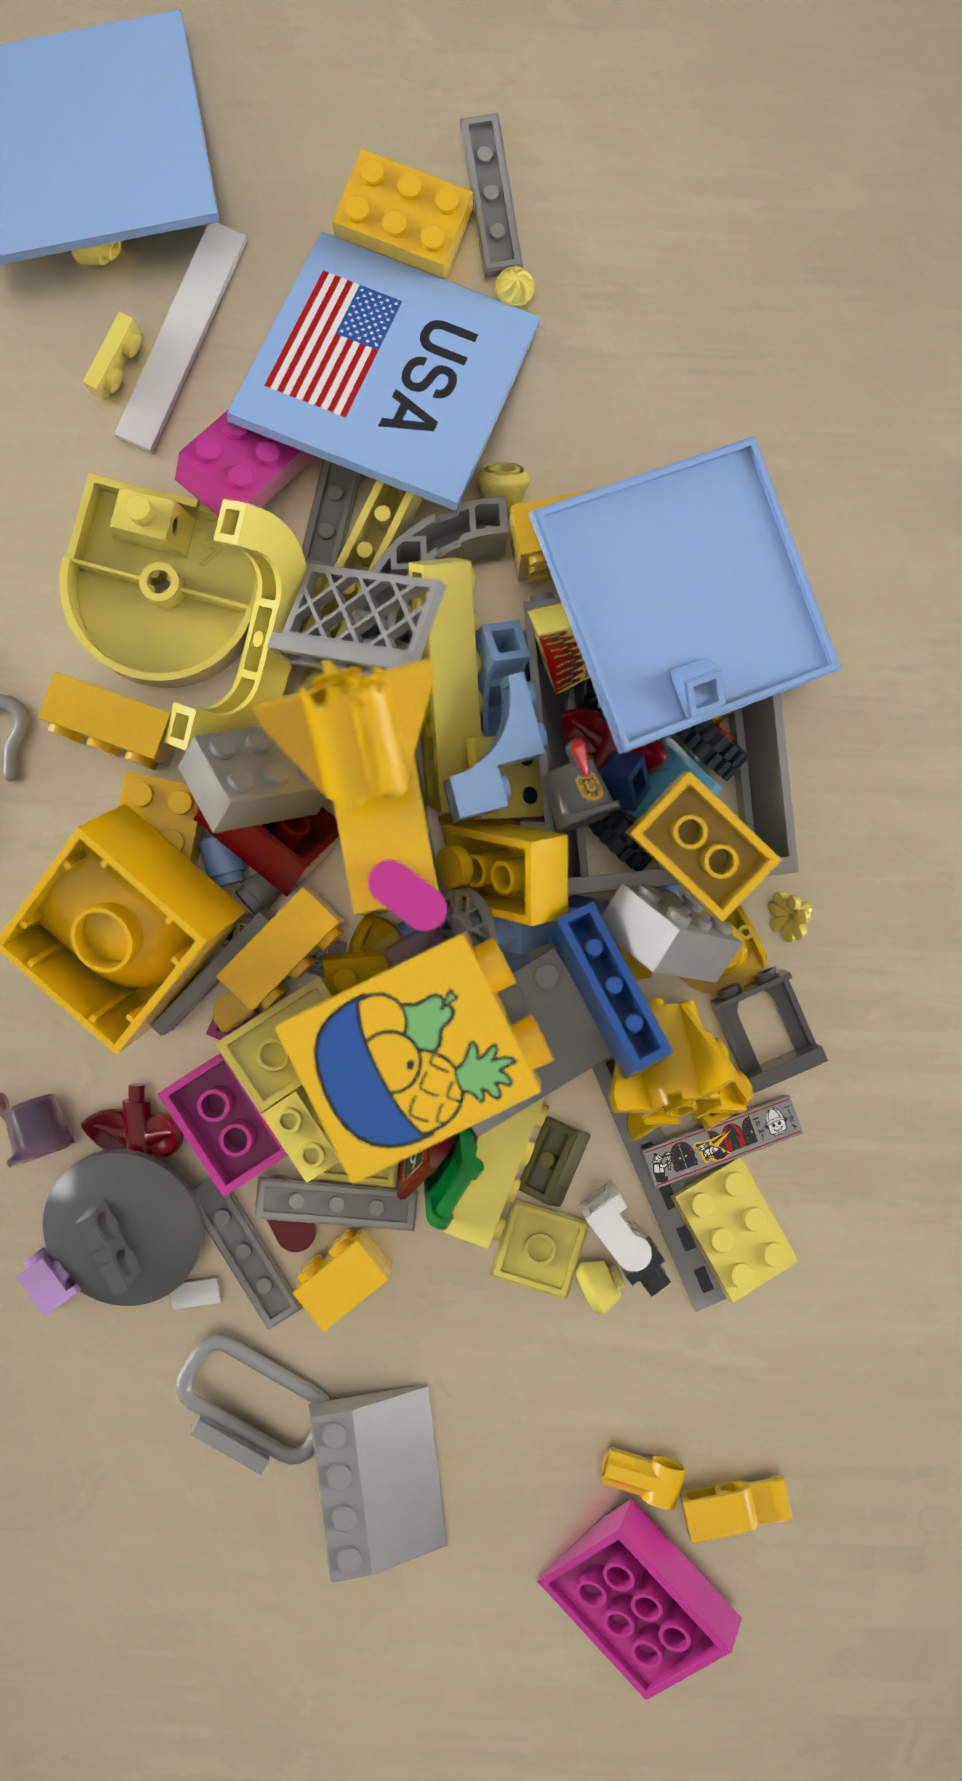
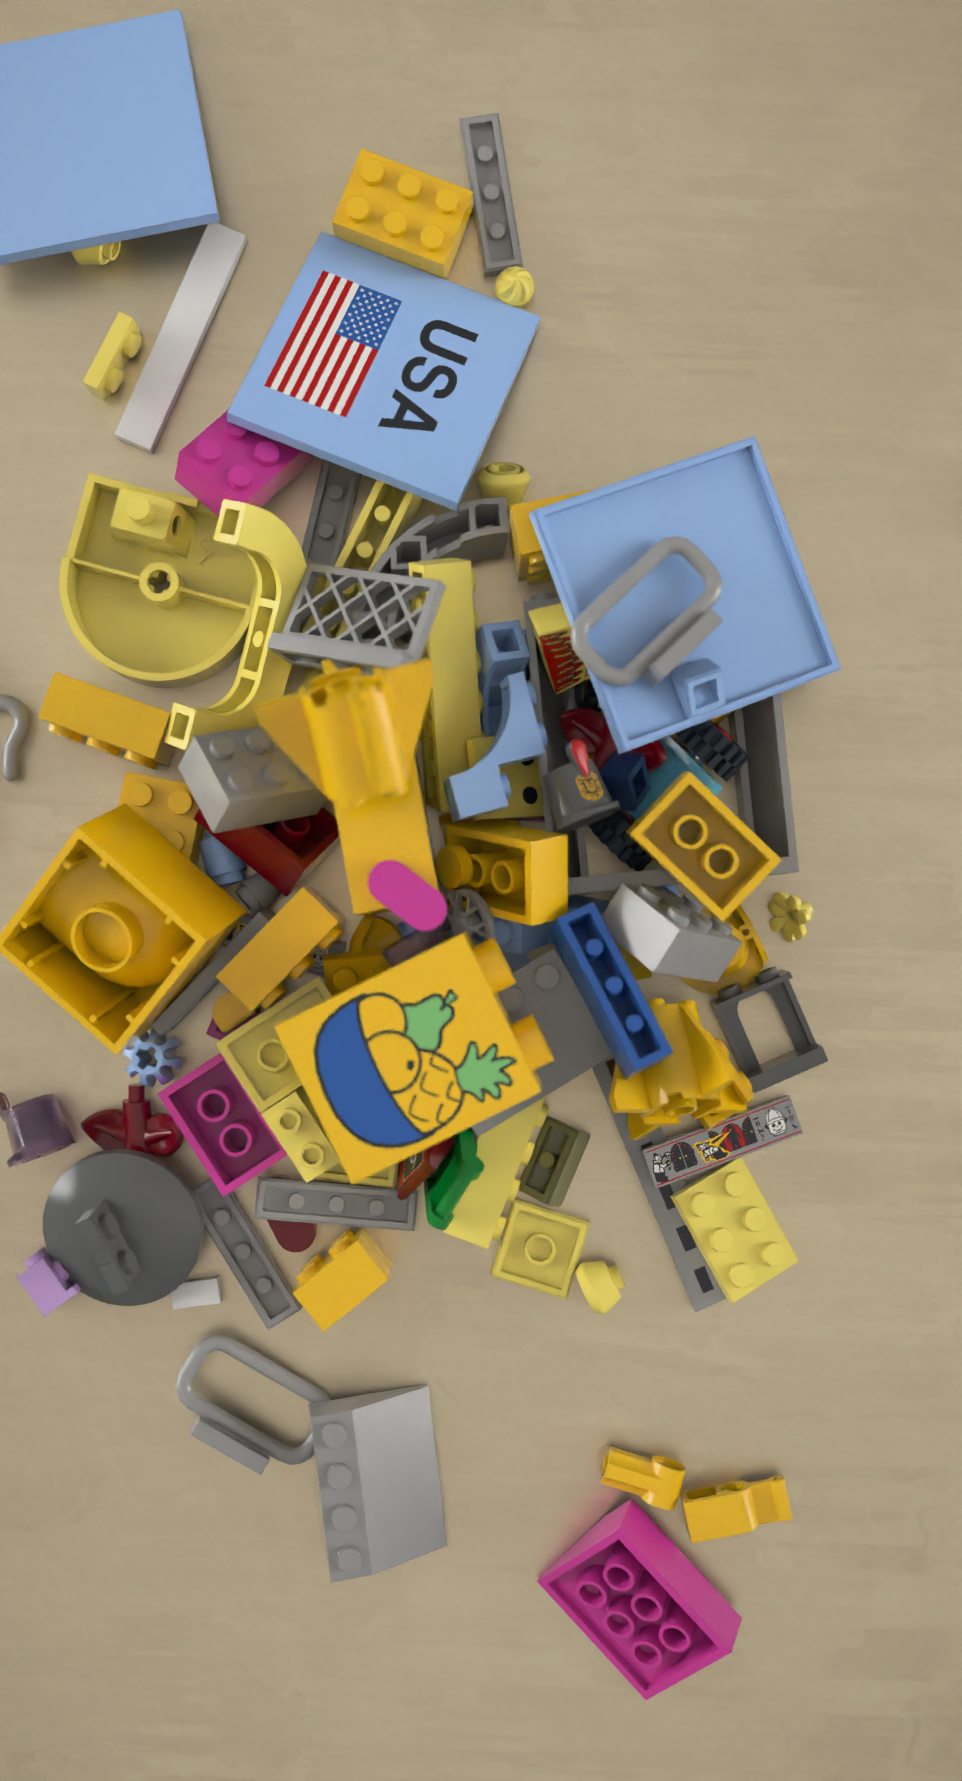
white hips [579,1180,671,1297] -> none
none -> light blue piece [123,1028,184,1087]
none -> light grey bar [570,536,723,687]

